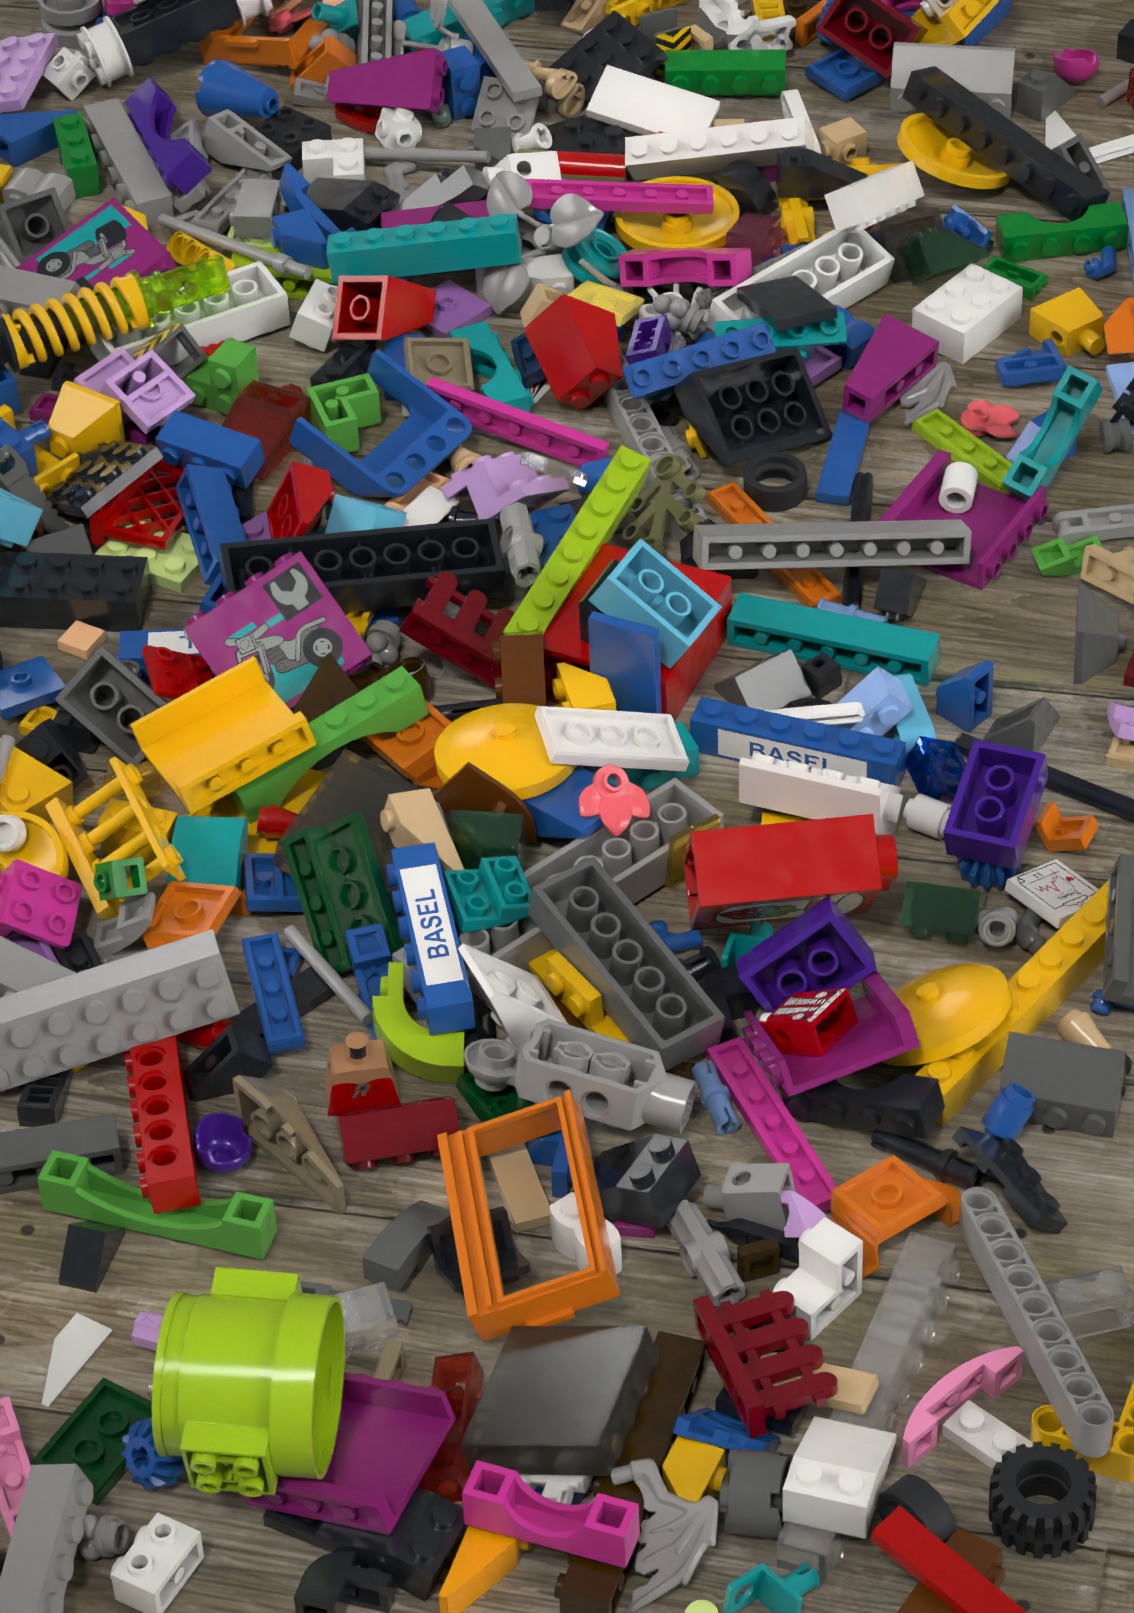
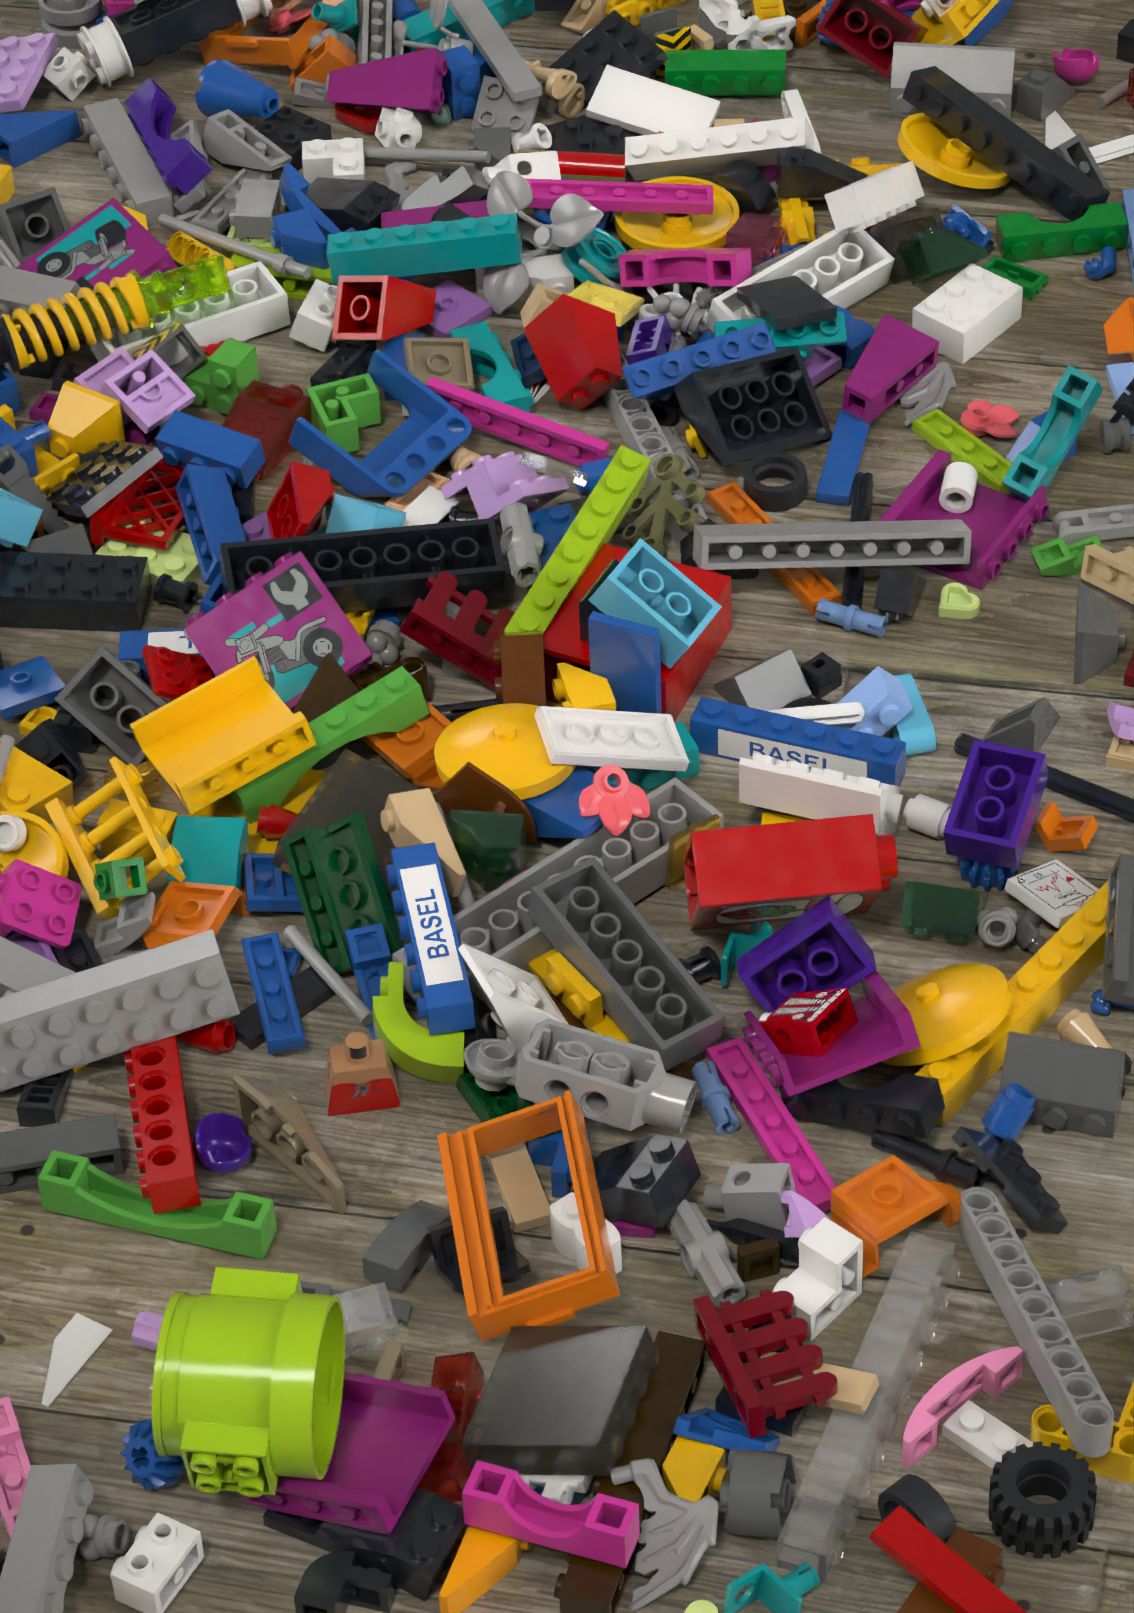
light grey brick [2,168,76,212] -> none
dark green tile [30,1377,152,1505] -> none
green arch [52,113,101,199] -> none
light nougat tile [57,620,106,660] -> none
black slope [58,1221,125,1293] -> none
black slope [183,1024,273,1102] -> none
dark red slope [335,1095,460,1170] -> none
teal slope [443,856,531,932] -> none
blue arm [649,920,702,953] -> none
black brick [698,965,755,1045] -> none
teal brick [727,593,940,687] -> none
white slope [783,1416,896,1539] -> none
blue plate [805,48,887,101] -> none
tan brick [819,117,867,164] -> none
clear blue bracket [906,736,966,800] -> none
blue slope [936,660,994,733] -> none
blue wing [995,338,1067,388] -> none
yellow torso [1029,288,1105,356] -> none
none -> black bush [153,573,199,612]
none -> yellowish green tile [939,583,980,619]

